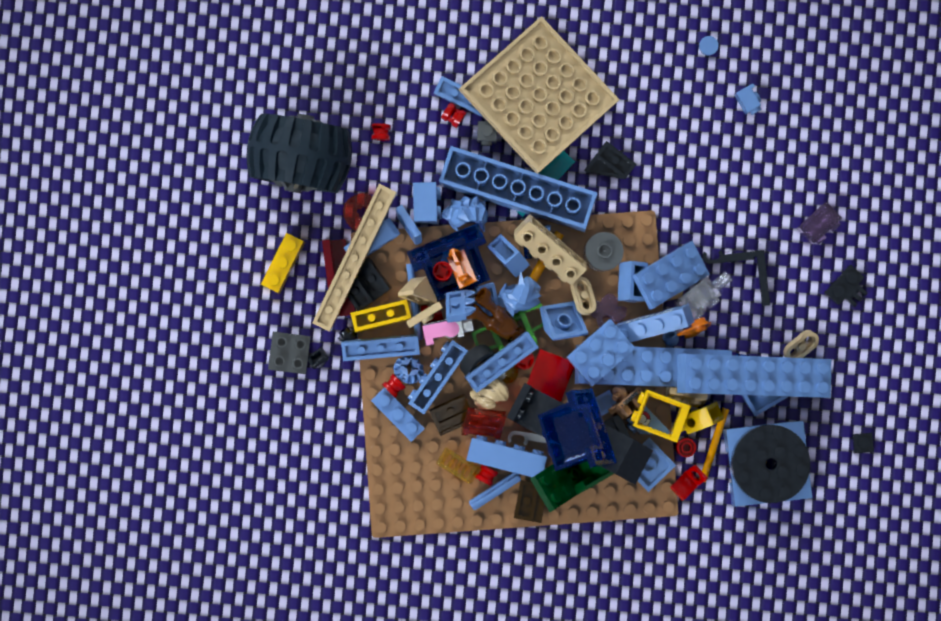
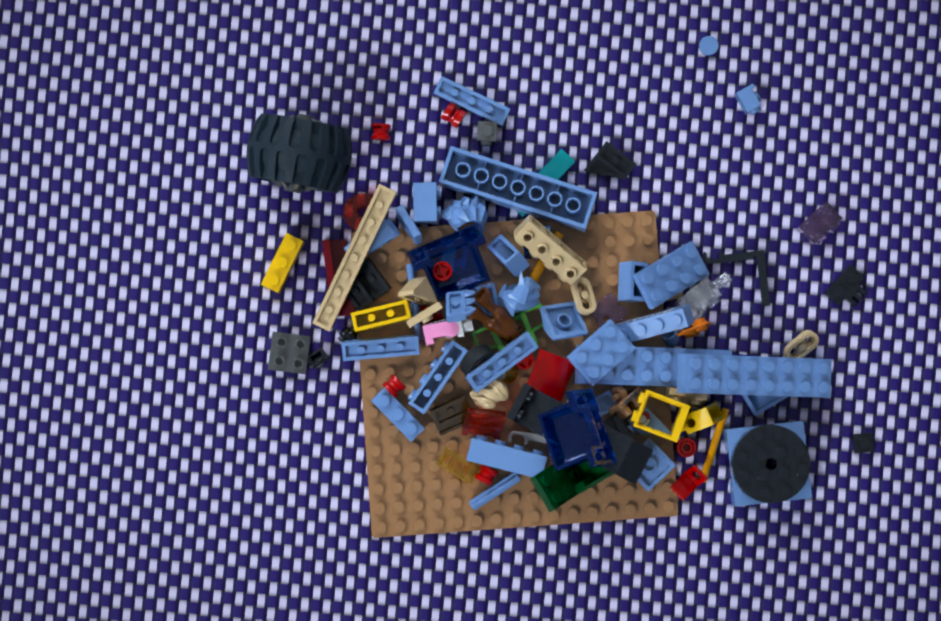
medium blue gear [393,355,424,384] -> none
orange hinge [447,248,477,289] -> none
tan plate [459,16,620,174] -> none
dark brown plate [514,480,545,523] -> none
dark grey piece [583,232,624,272] -> none

